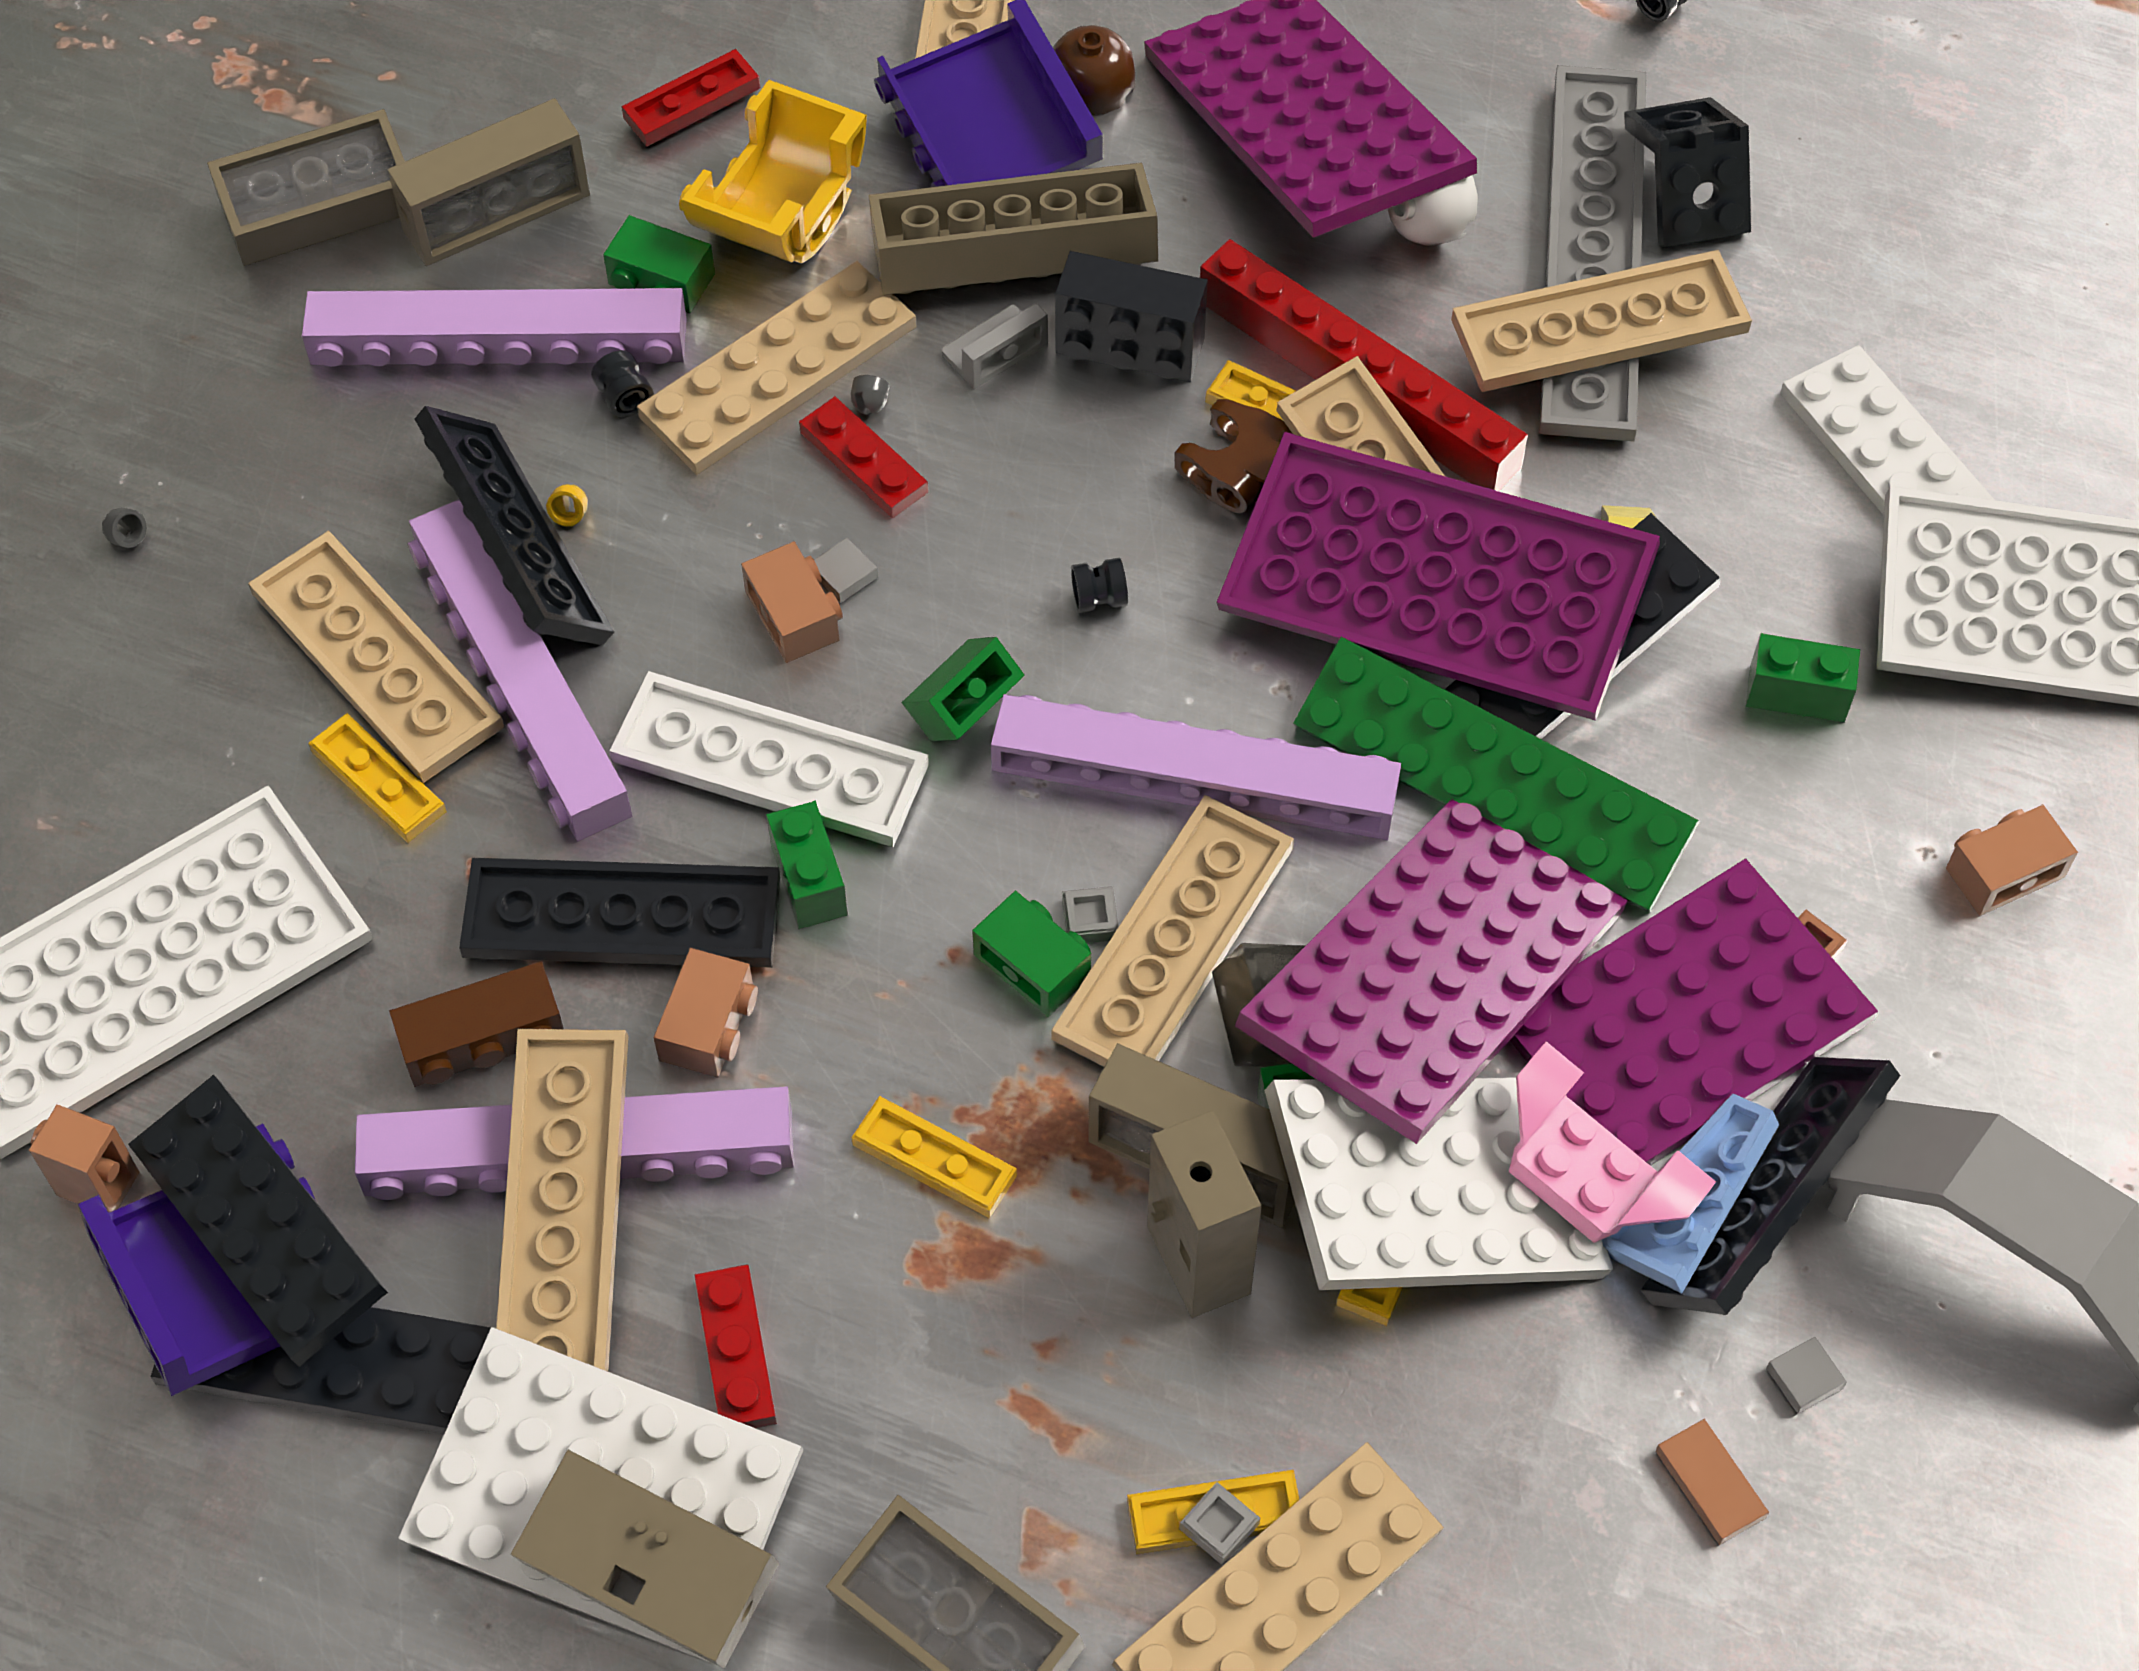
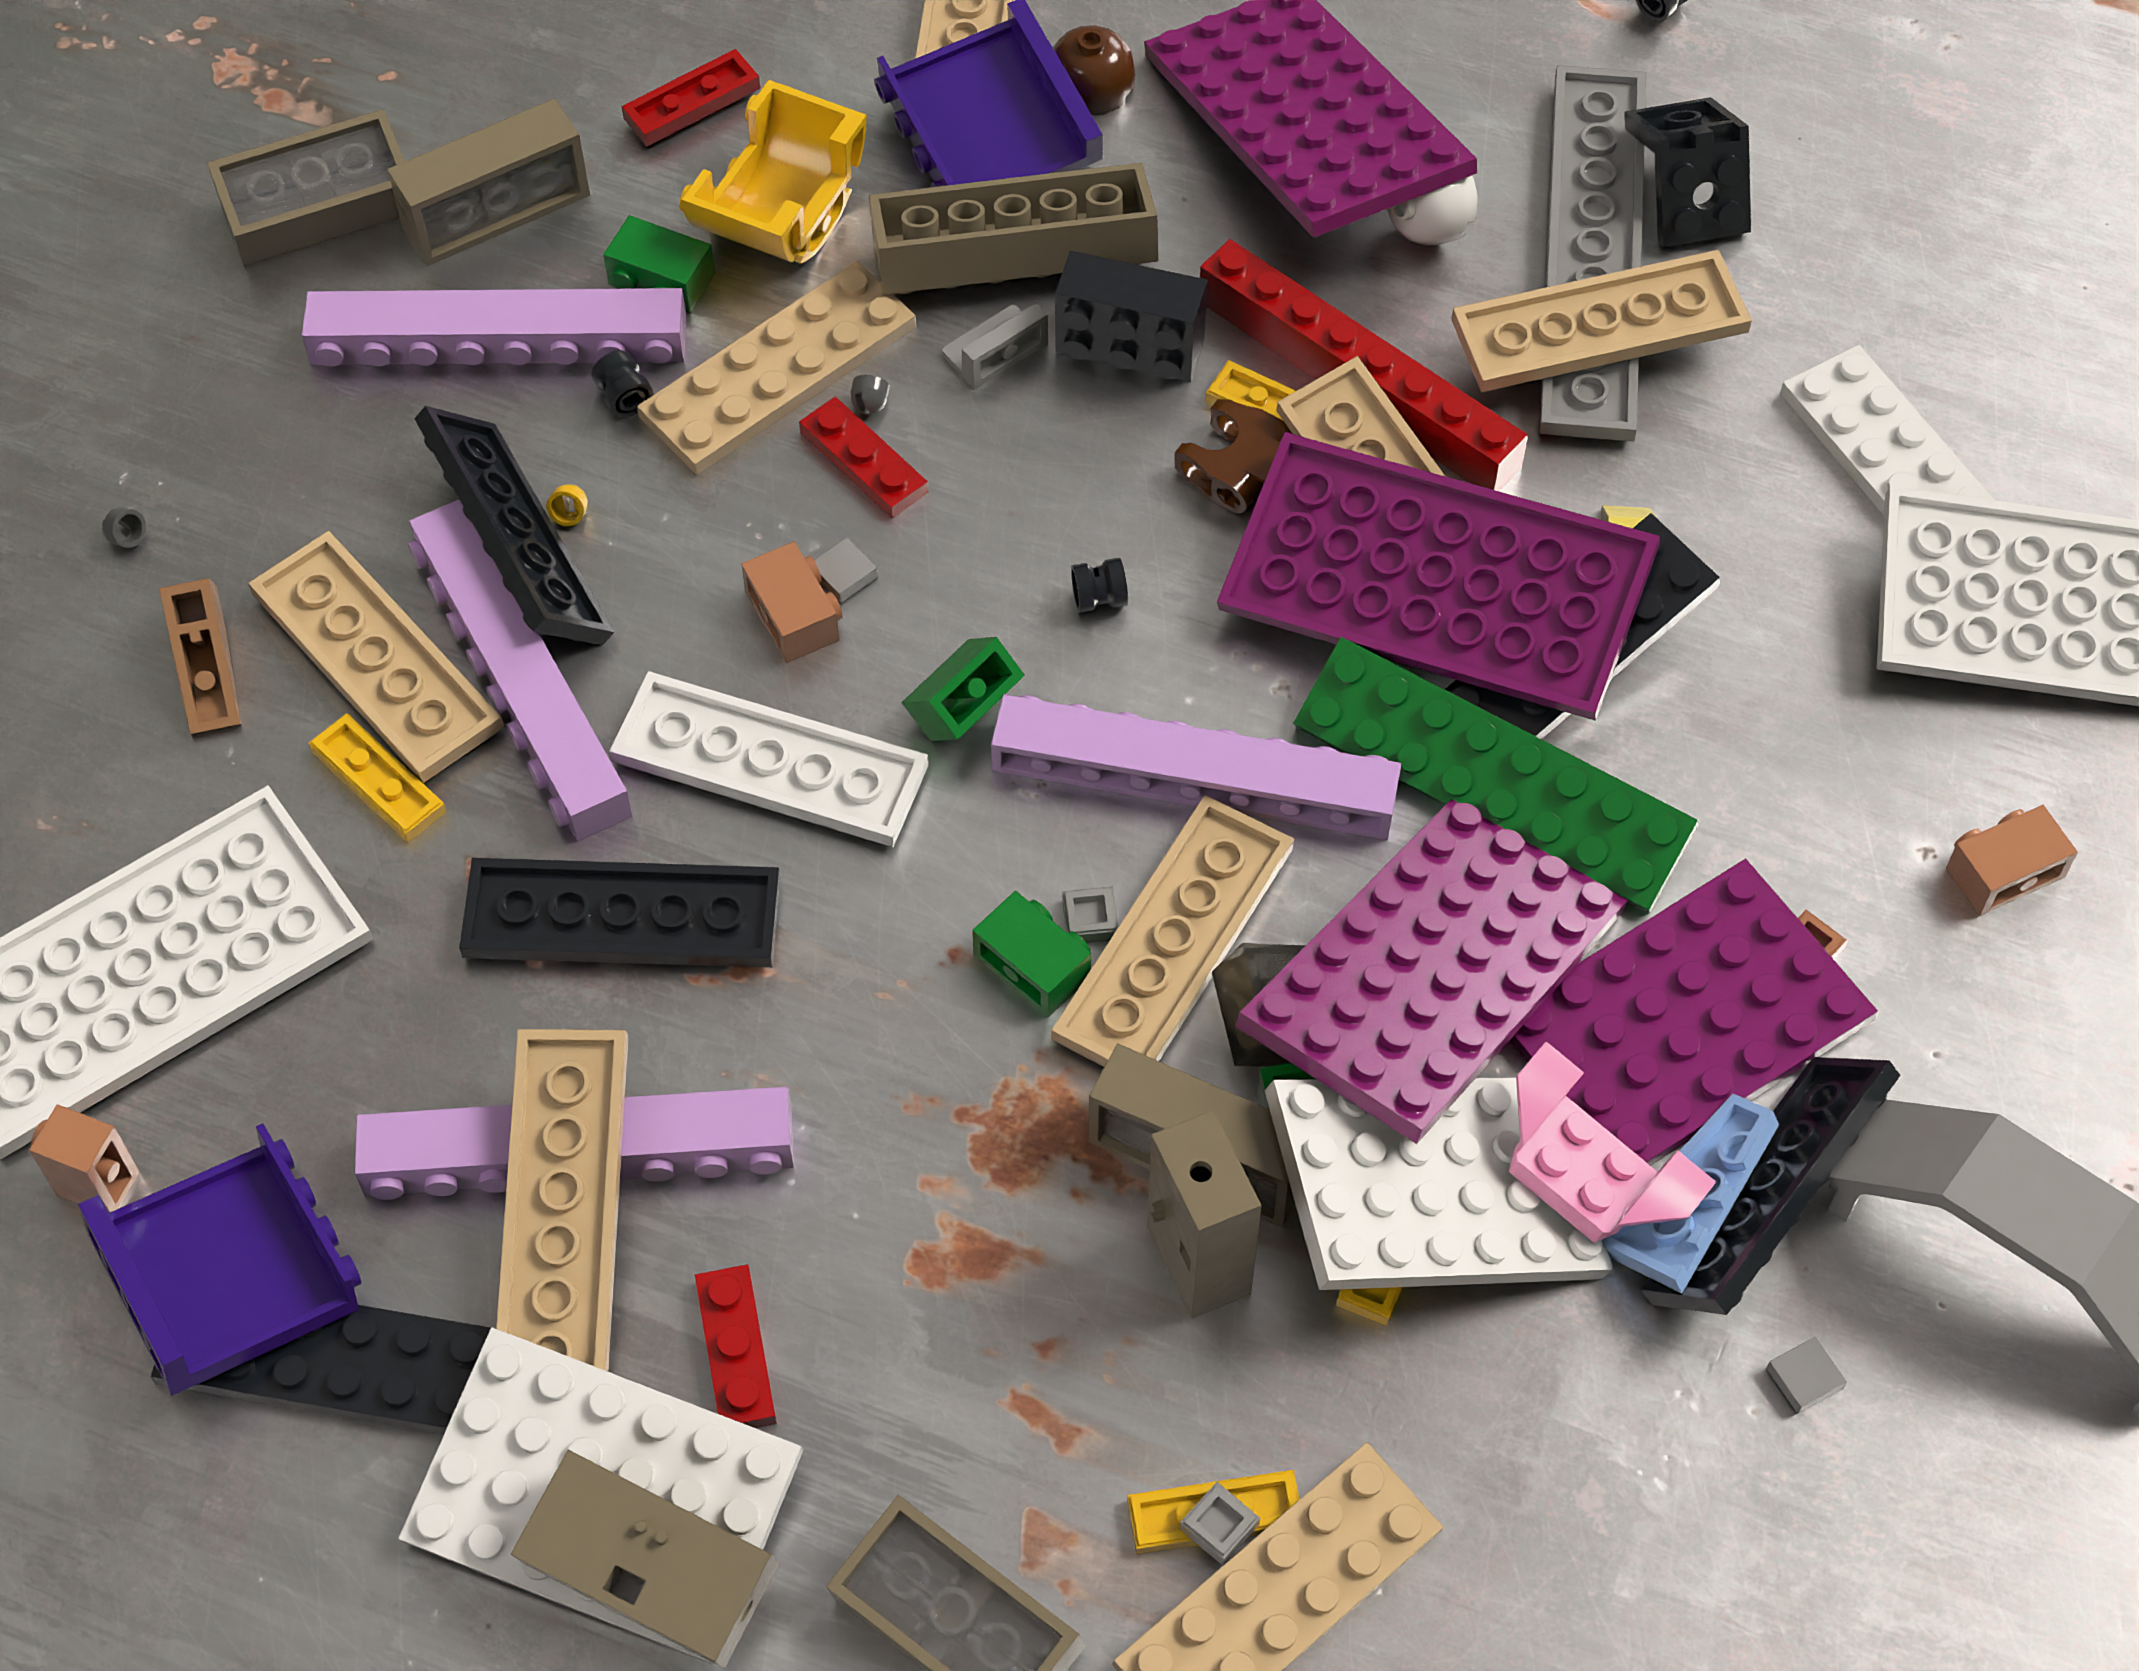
black plate [128,1074,388,1367] -> none
reddish brown brick [389,961,564,1087] -> none
nougat brick [653,948,758,1078] -> none
green brick [766,800,848,929] -> none
yellow tile [851,1096,1017,1219] -> none
nougat tile [1655,1418,1769,1546] -> none
green brick [1746,633,1860,723] -> none
none -> medium nougat slope [159,578,241,735]

